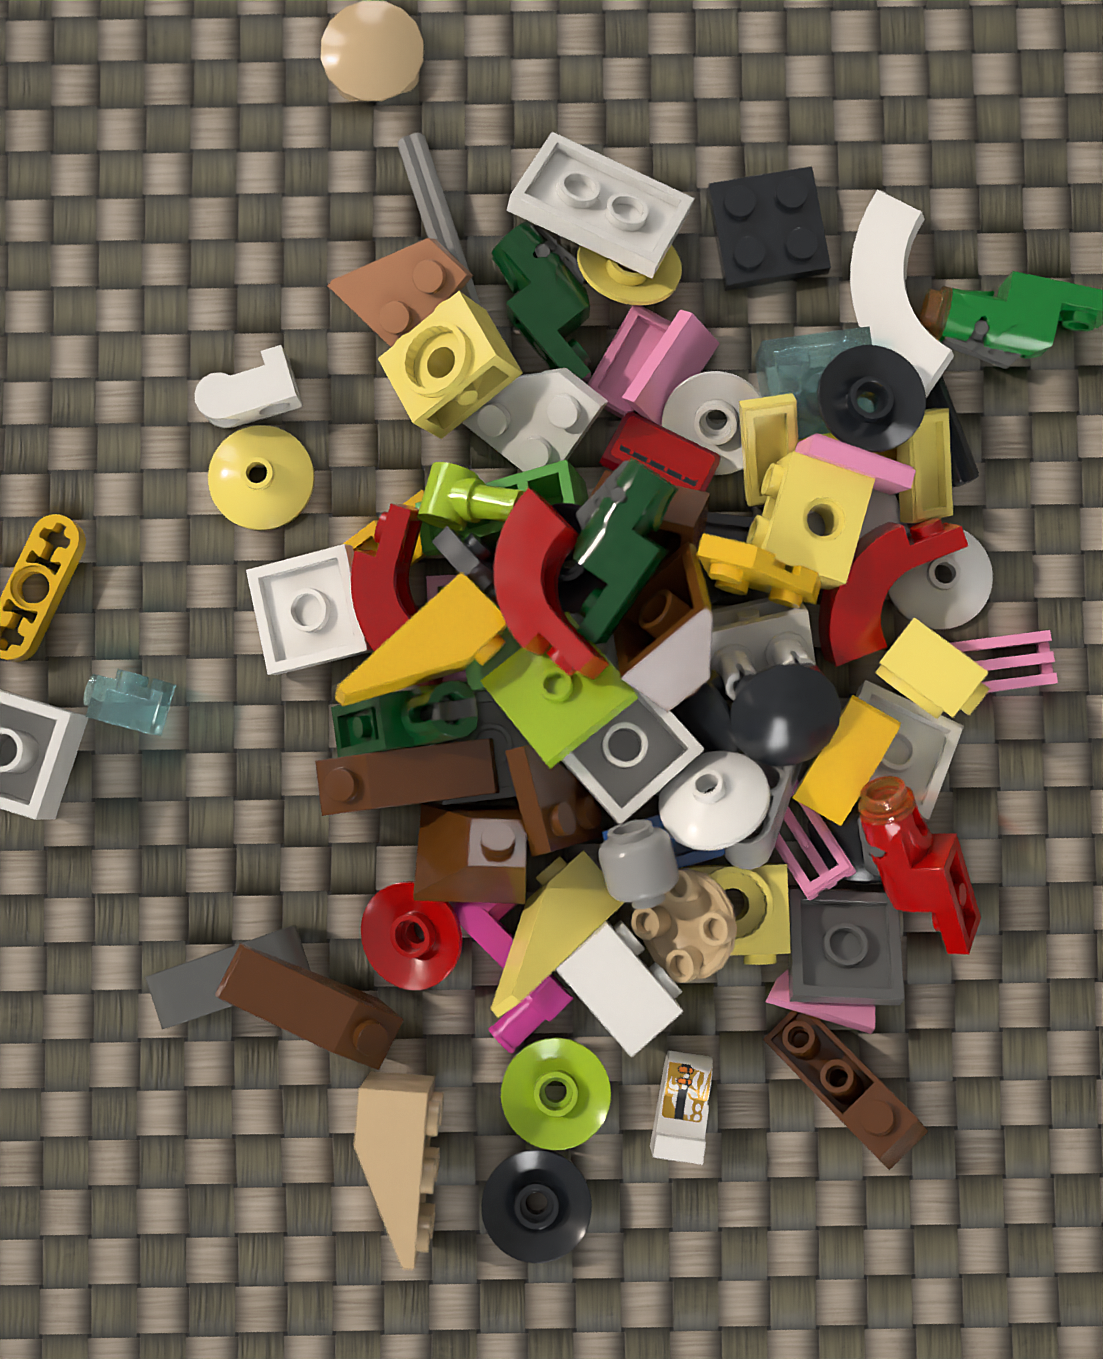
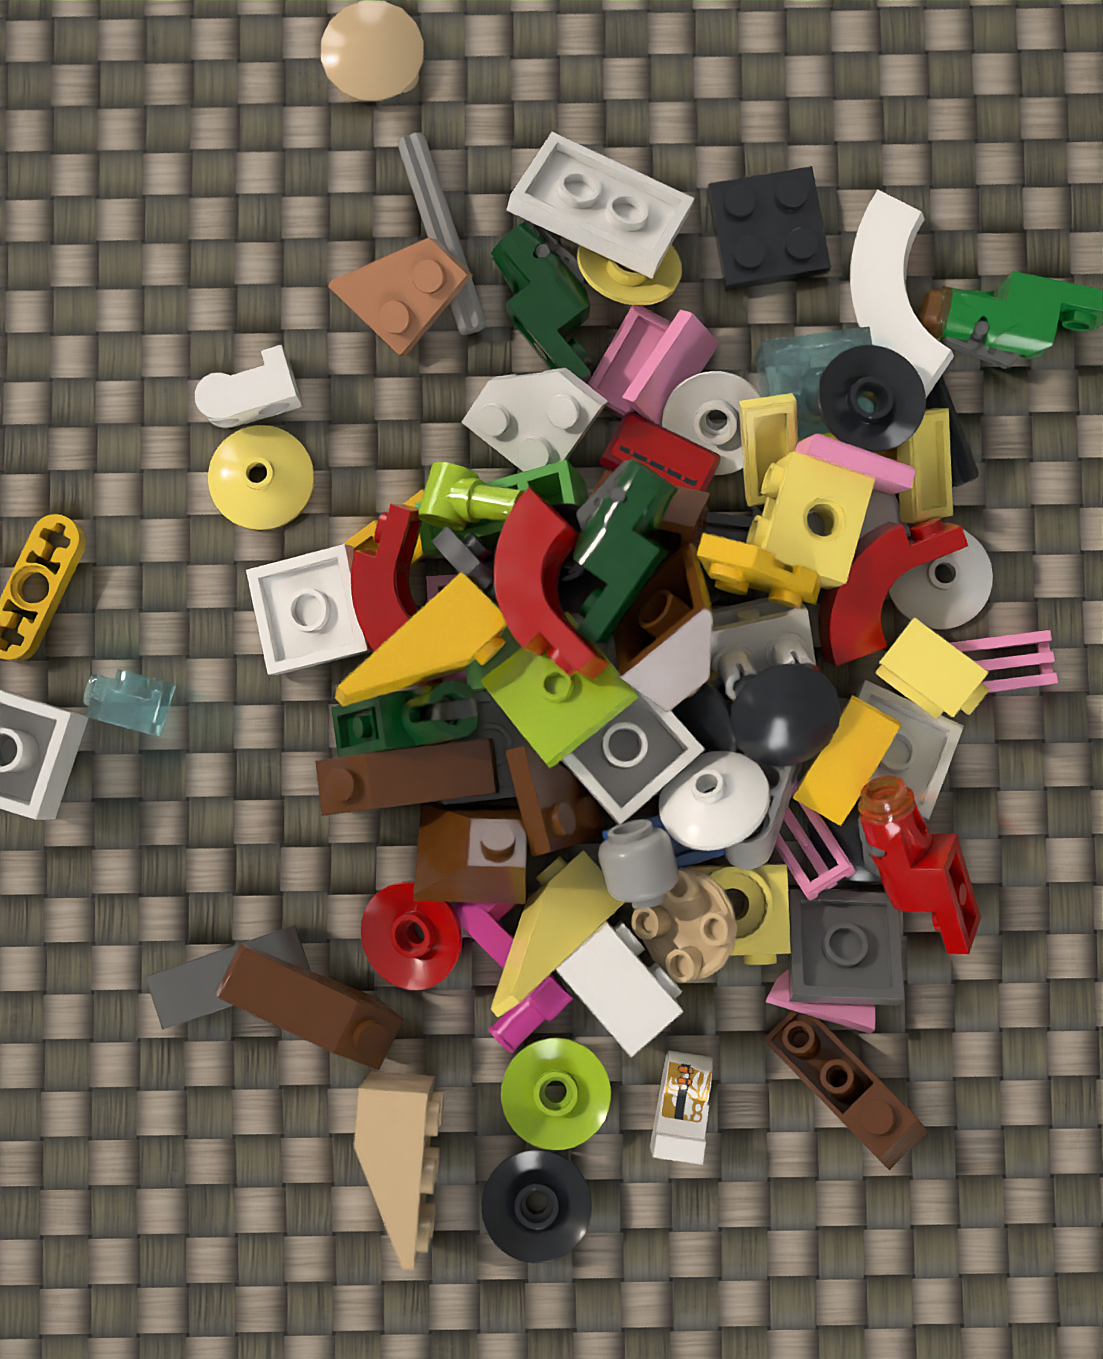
light yellow brick [378,291,523,439] -> none

